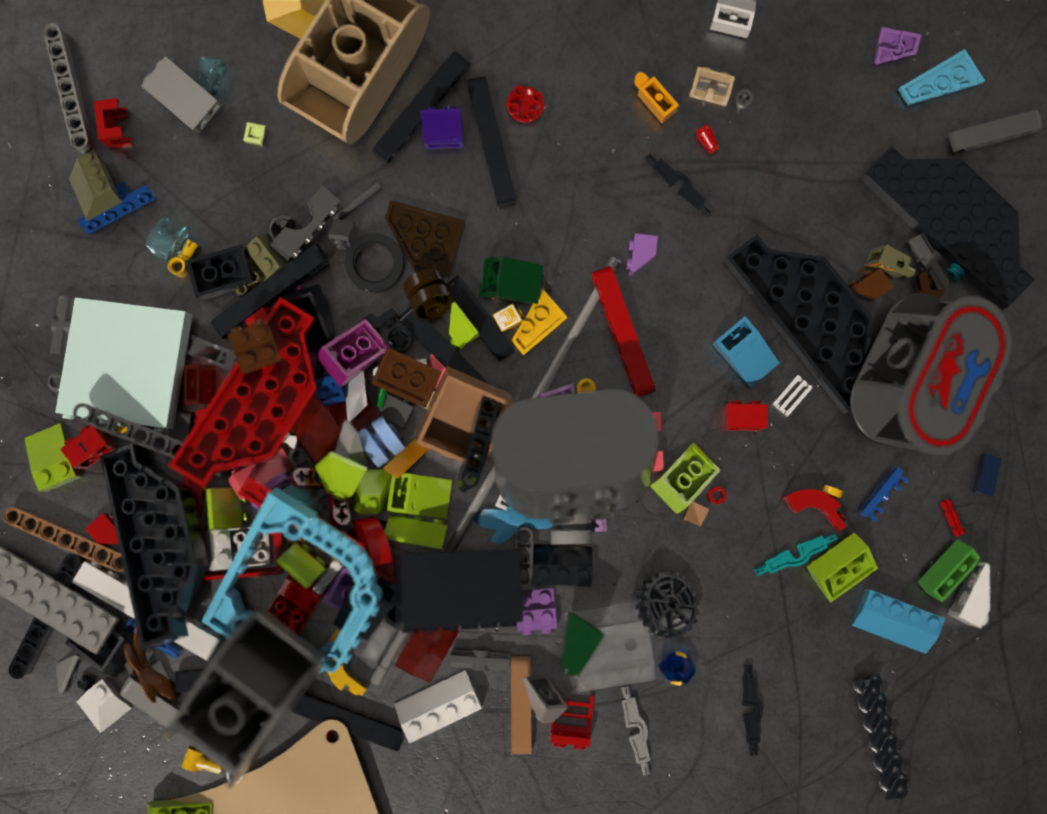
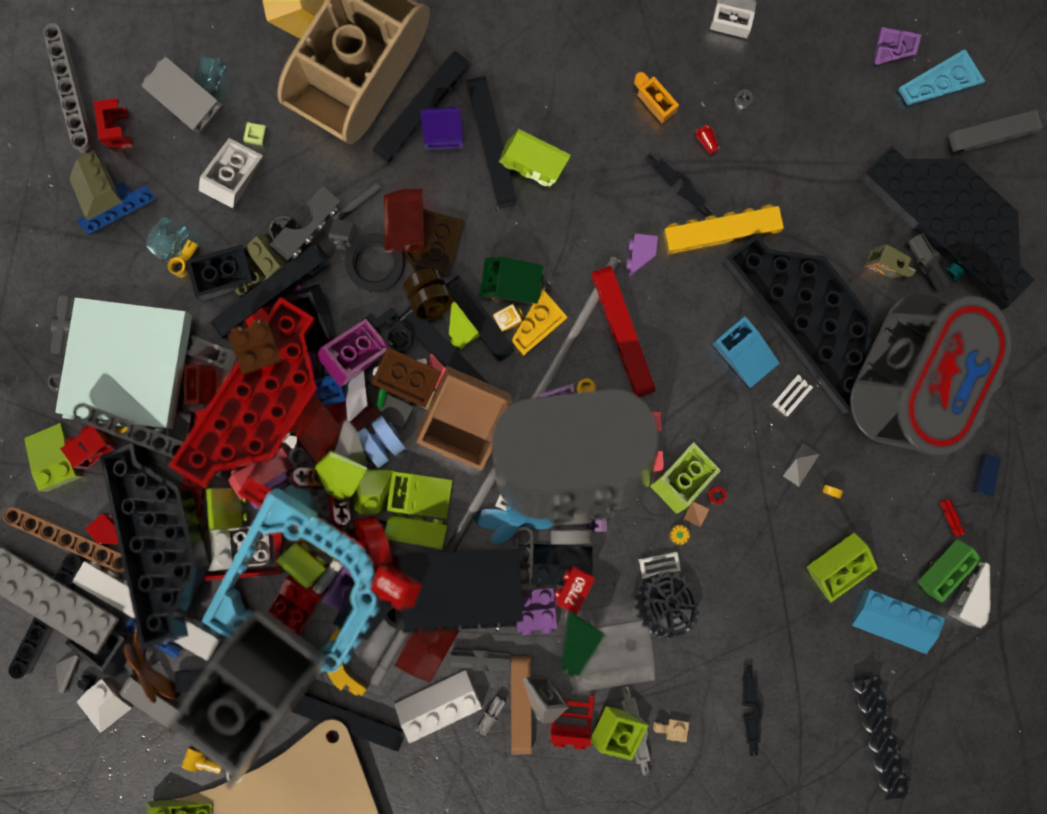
light orange sticker [383,439,430,479] -> none
black beam [457,397,498,493] -> none
red dish [506,85,544,123] -> none
clear blue hair [658,651,696,685] -> none
tan window [689,67,735,106] -> none
red brick [722,401,767,431] -> none
teal piece [754,533,838,576] -> none
red arch [783,489,847,531] -> none
reddish brown slope [848,268,894,301] -> none
blue plate [857,467,909,521] -> none
reddish brown slope [914,272,946,299] -> none
none -> white slope [199,138,263,208]
none -> red brick [371,567,422,609]
none -> clear red slope [384,189,424,252]
none -> light grey axle [476,697,506,736]
none -> lime slope [499,129,570,187]
none -> red brick [554,565,595,615]
none -> lime slope [591,706,649,760]
none -> white tile [638,552,681,579]
none -> tan plate [653,718,689,742]
none -> yellow brick [663,204,784,254]
none -> yellow tile [670,525,690,545]
none -> light grey slope [782,443,820,486]

